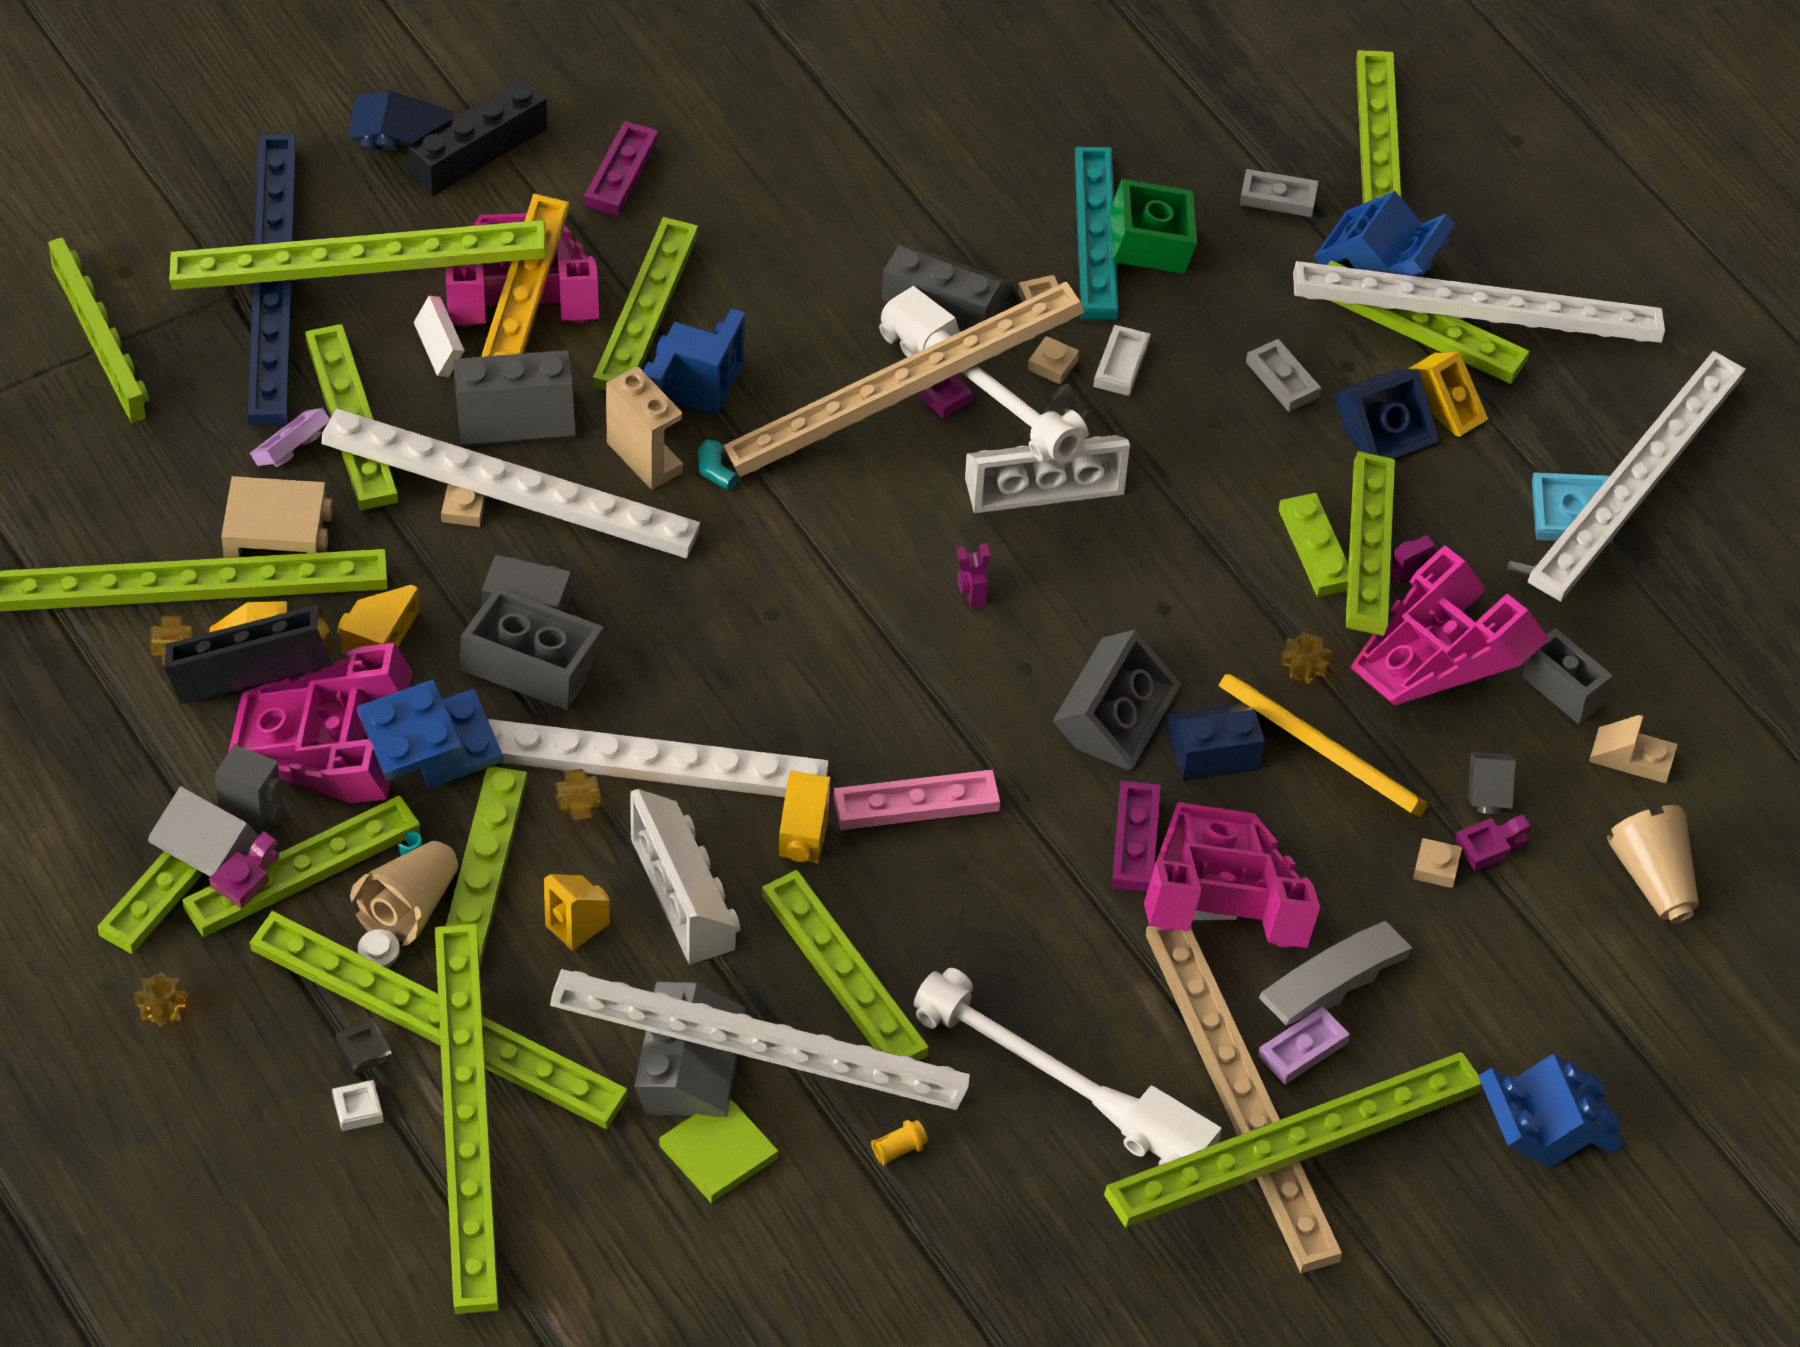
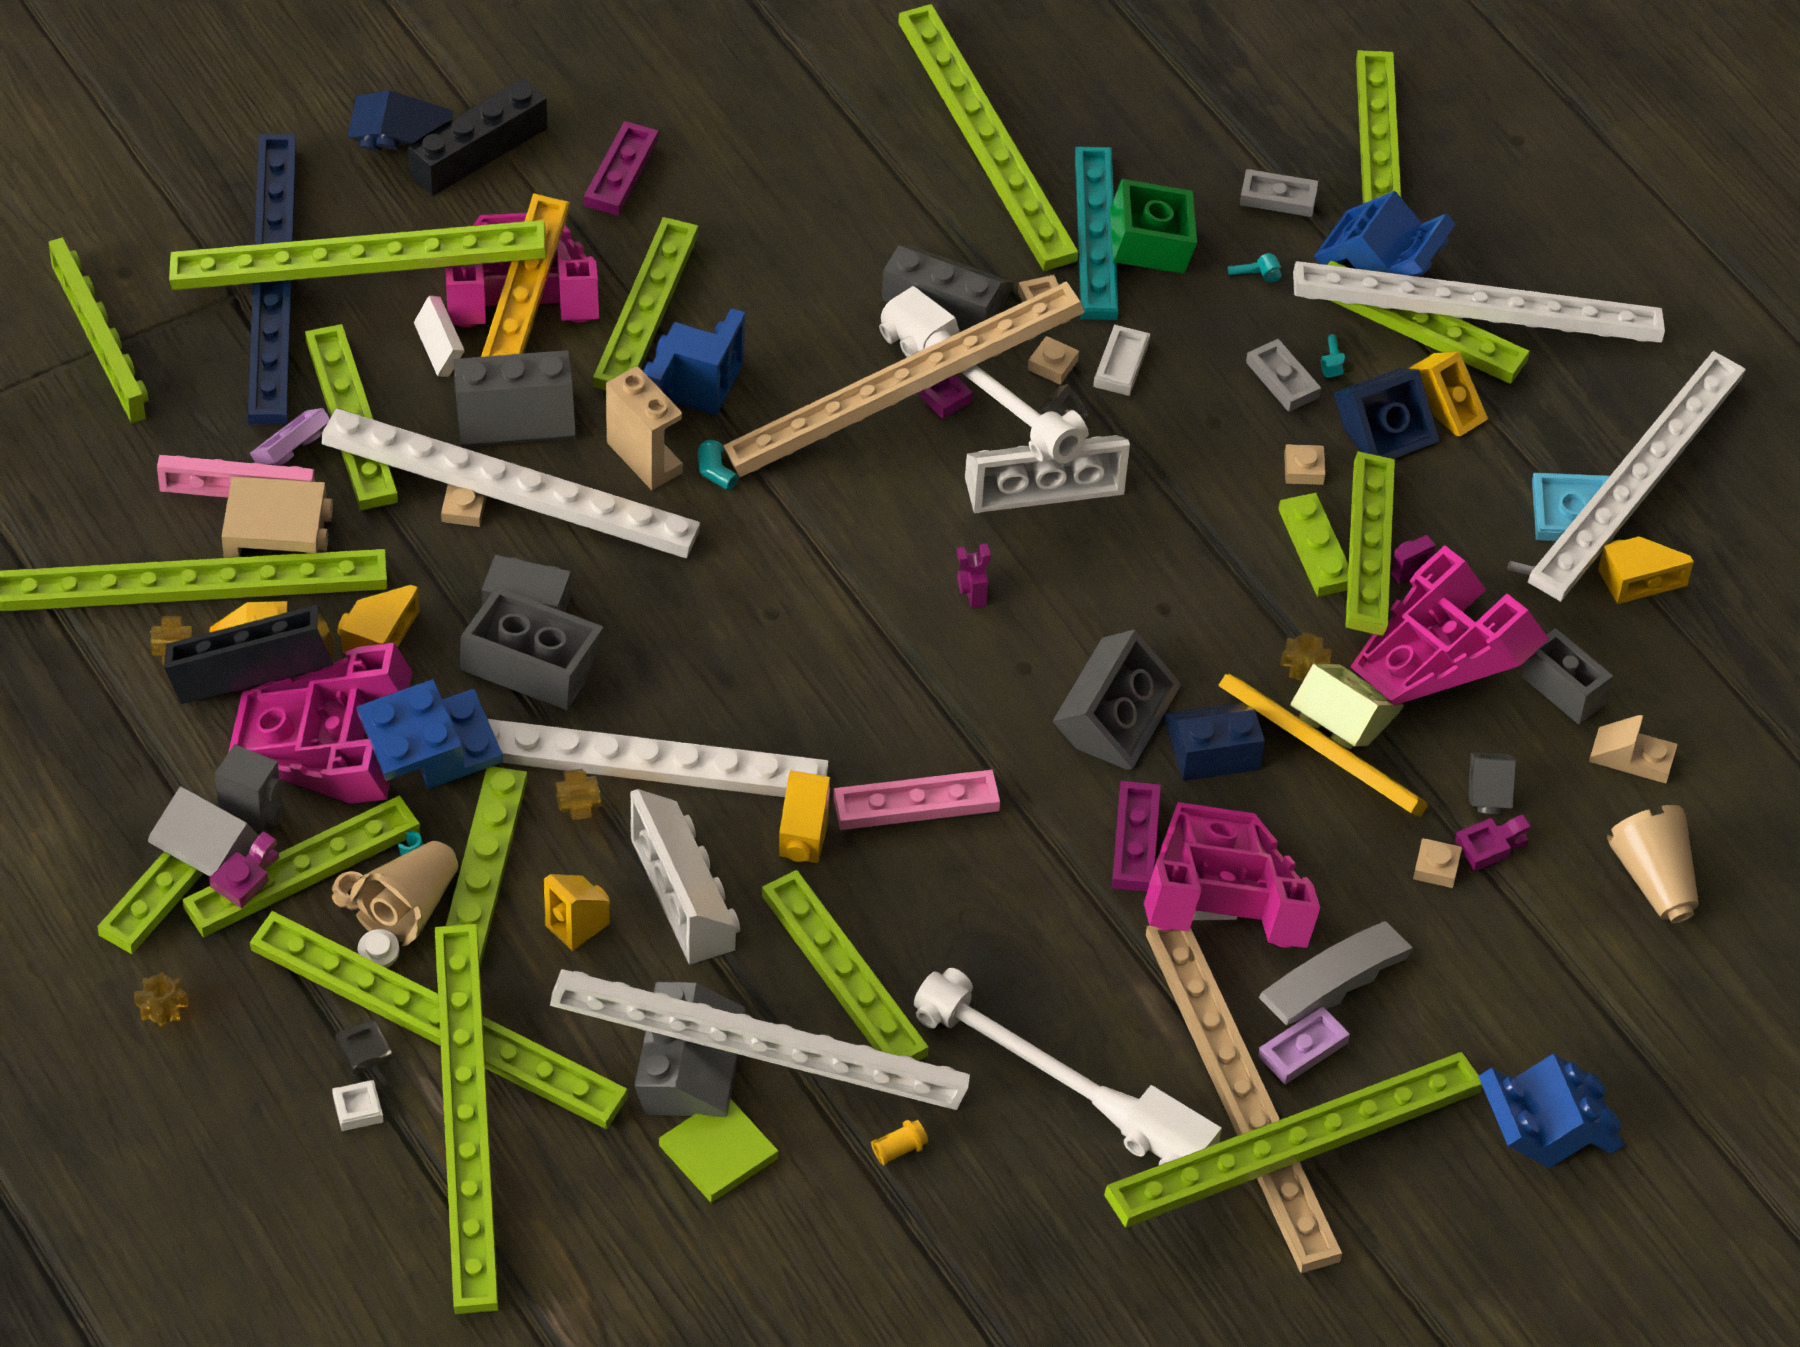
none -> bright pink plate [157,455,315,498]
none -> tan plate [332,871,363,910]
none -> lime plate [898,4,1078,271]
none -> teal hand [1228,253,1282,283]
none -> tan plate [1284,444,1325,485]
none -> yellowish green slope [1290,664,1404,749]
none -> teal hand [1321,334,1345,378]
none -> yellow slope [1598,536,1694,604]

